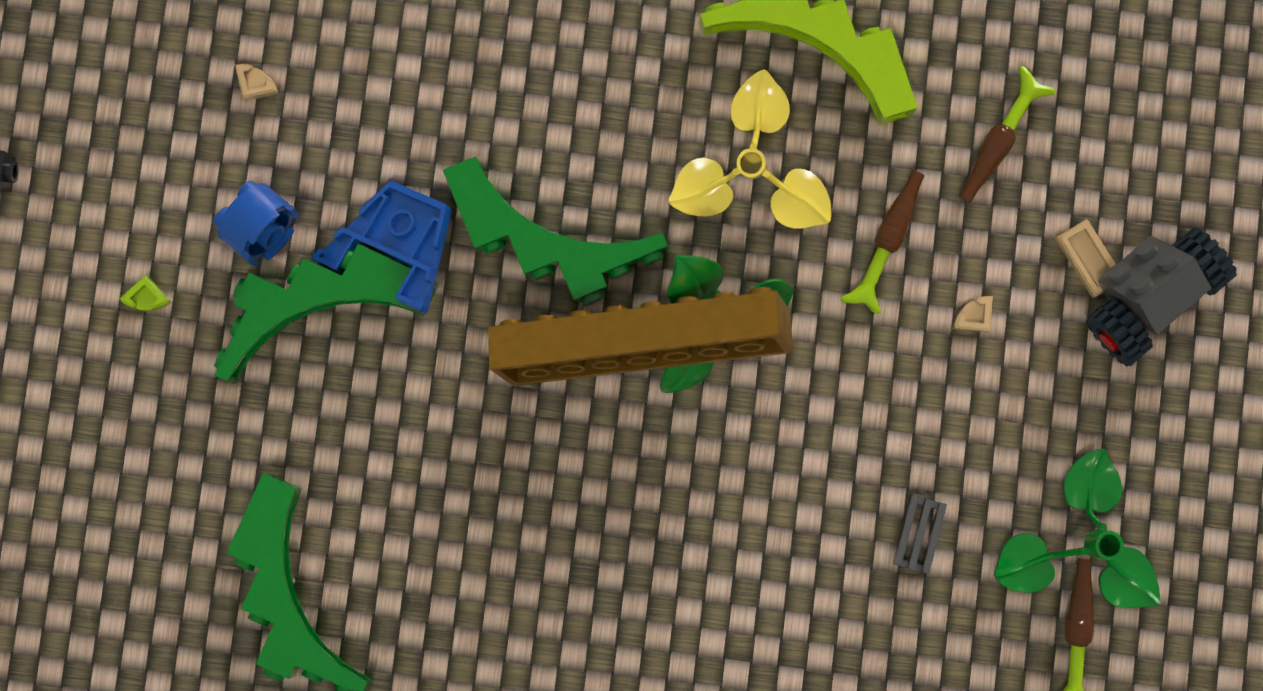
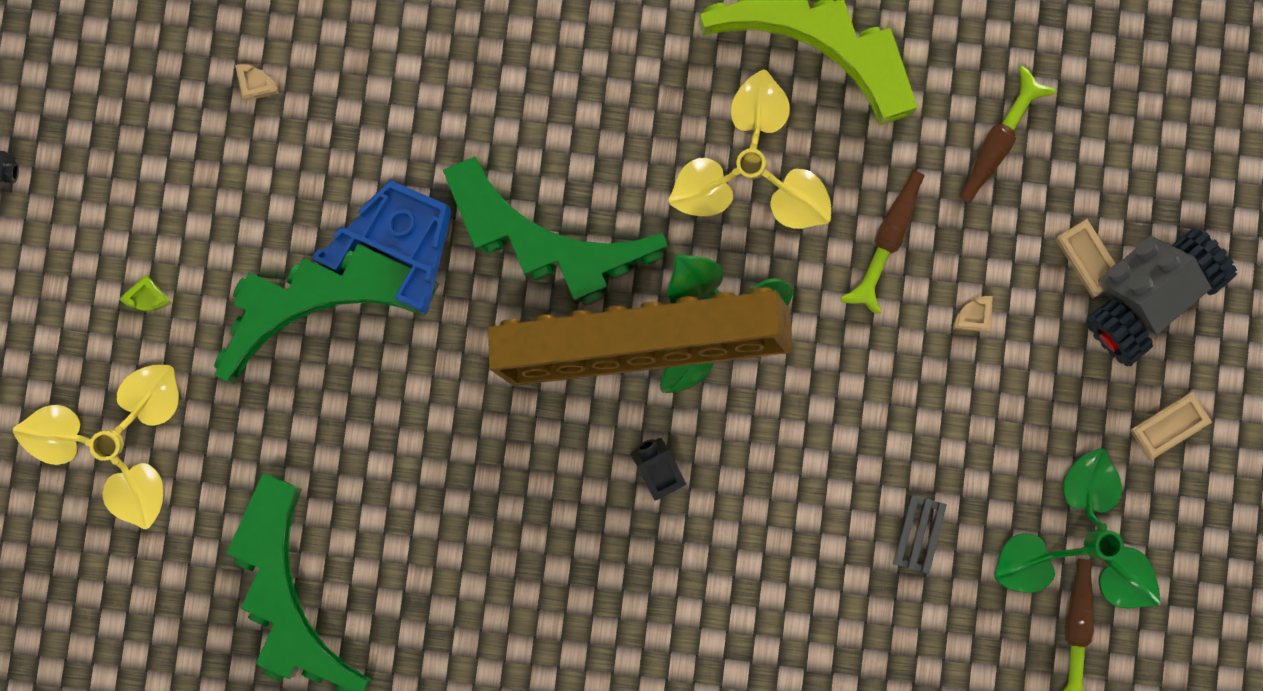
blue brick [213,180,300,266] -> none
none -> light yellow plant [13,364,179,529]
none -> black bracket [630,438,687,501]
none -> tan tile [1130,392,1212,460]

